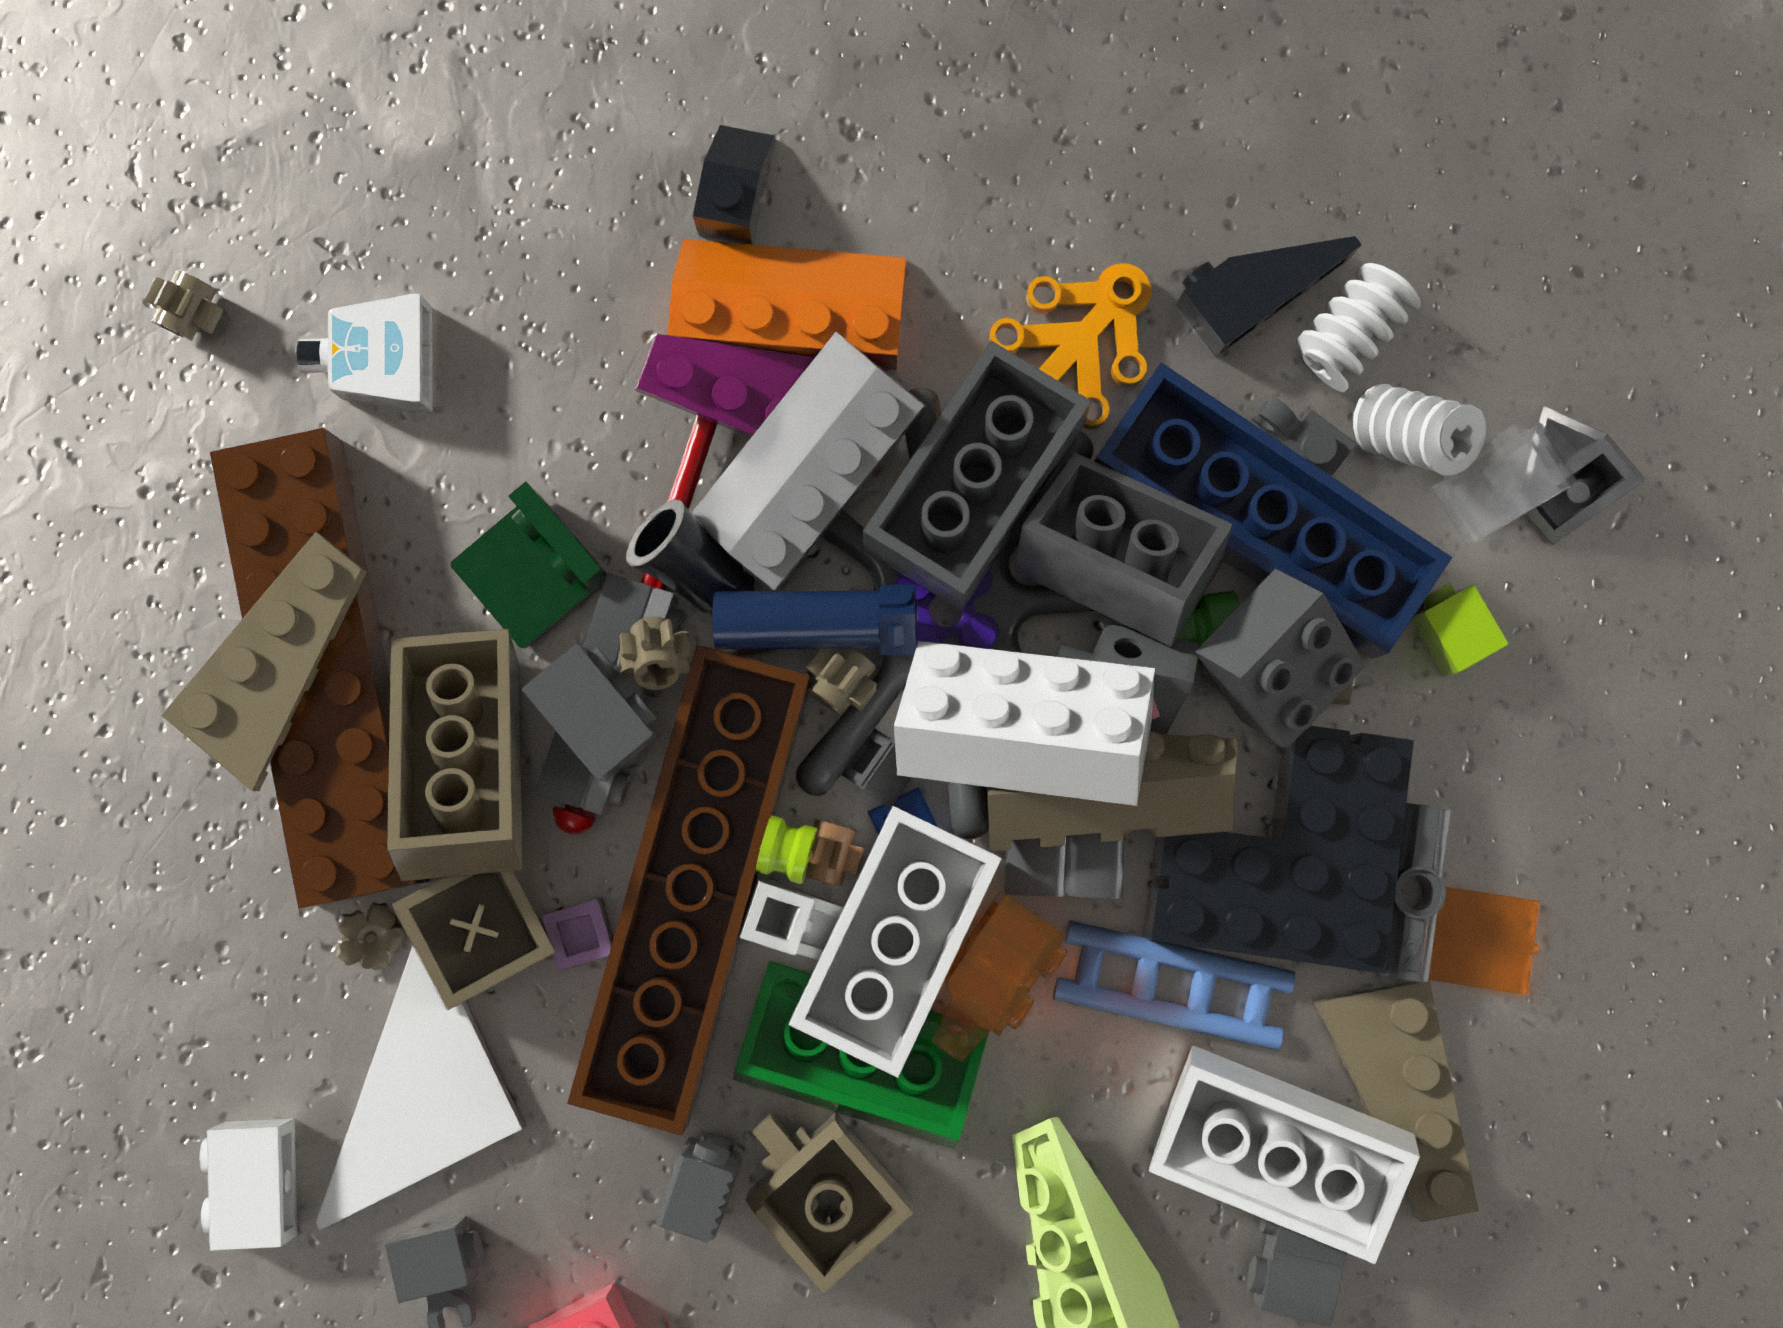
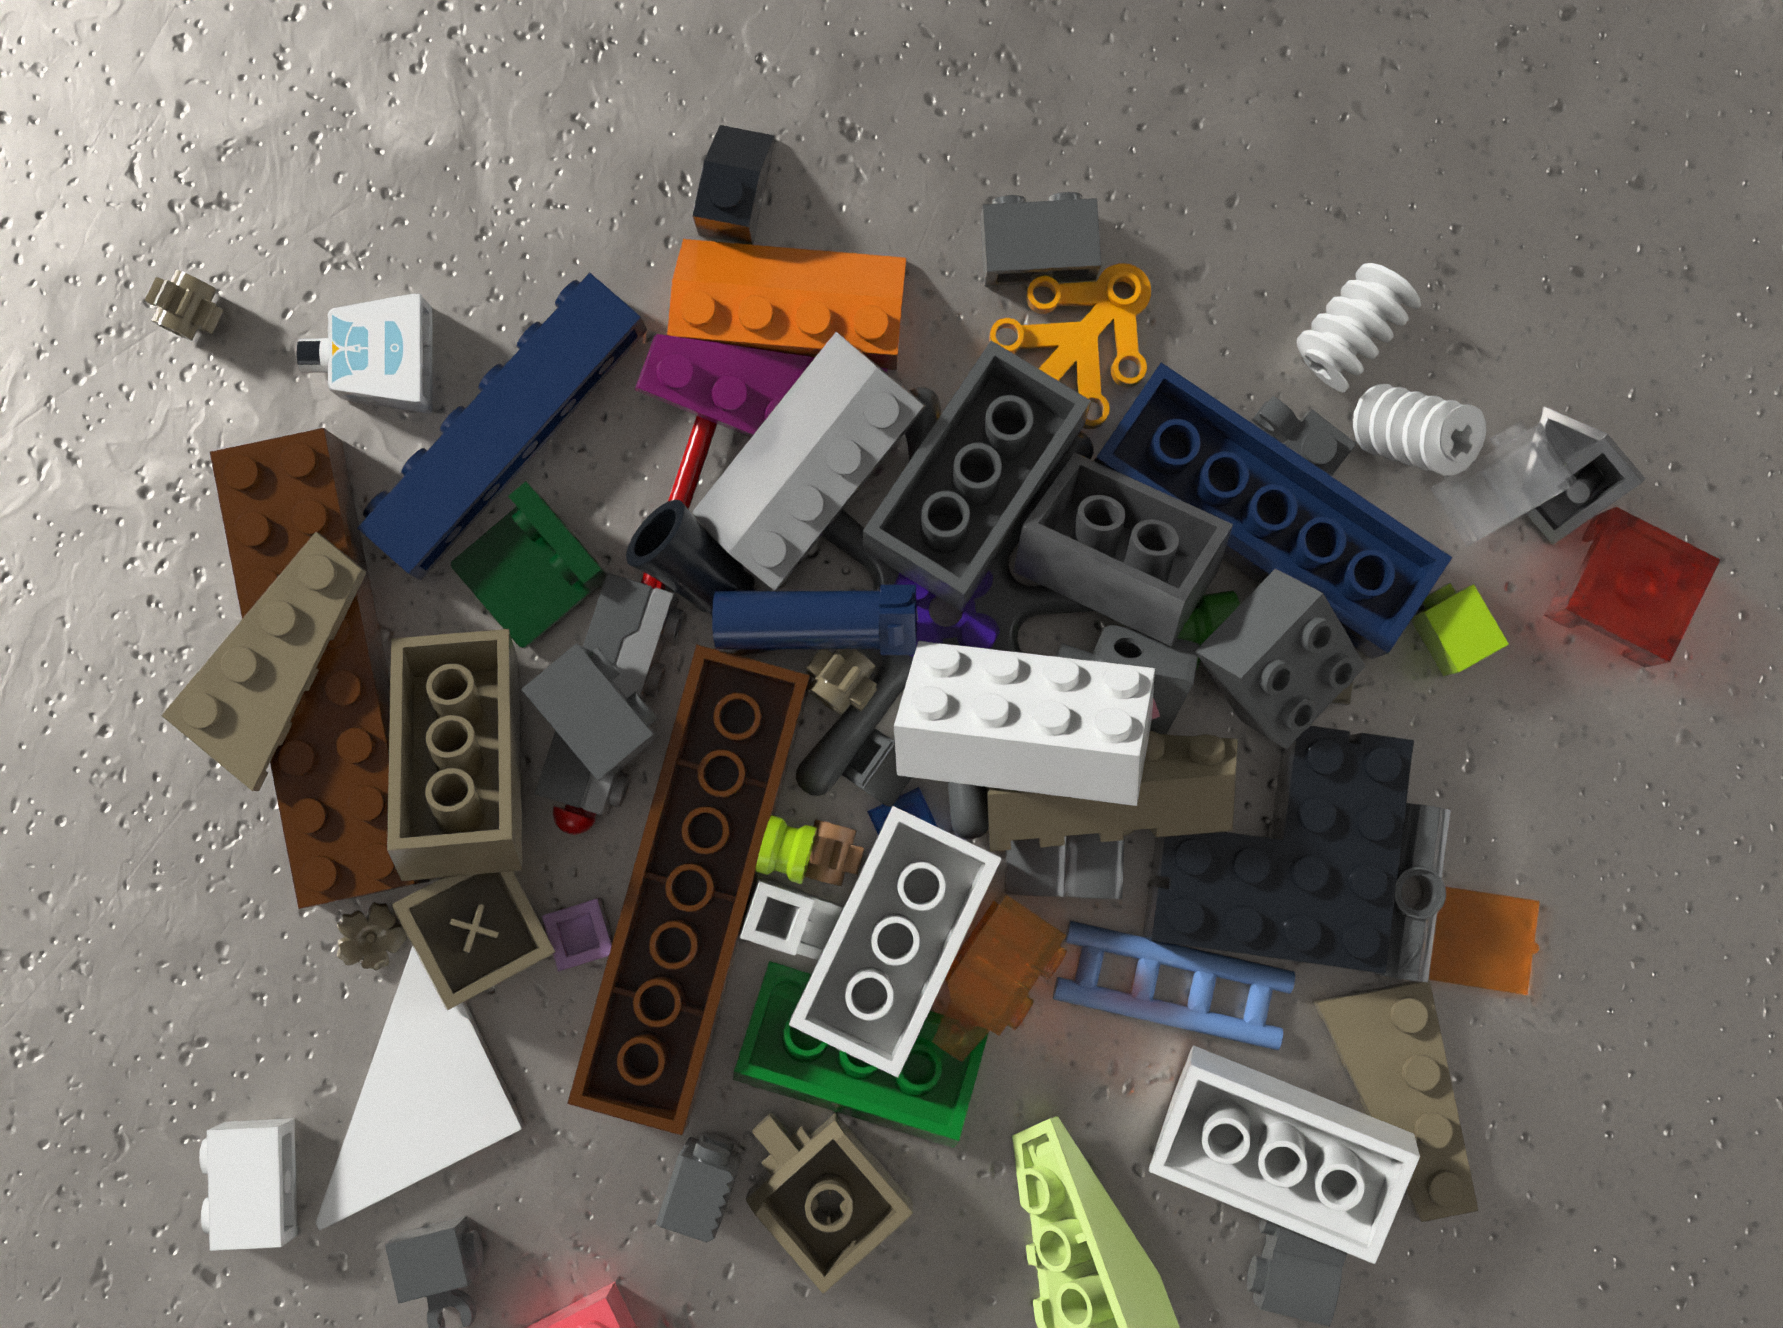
dark tan gear [618,616,691,690] -> none
black slope [1176,236,1362,357] -> none
none -> dark blue brick [357,272,647,580]
none -> dark grey brick [980,192,1102,286]
none -> clear red panel [1543,507,1721,668]

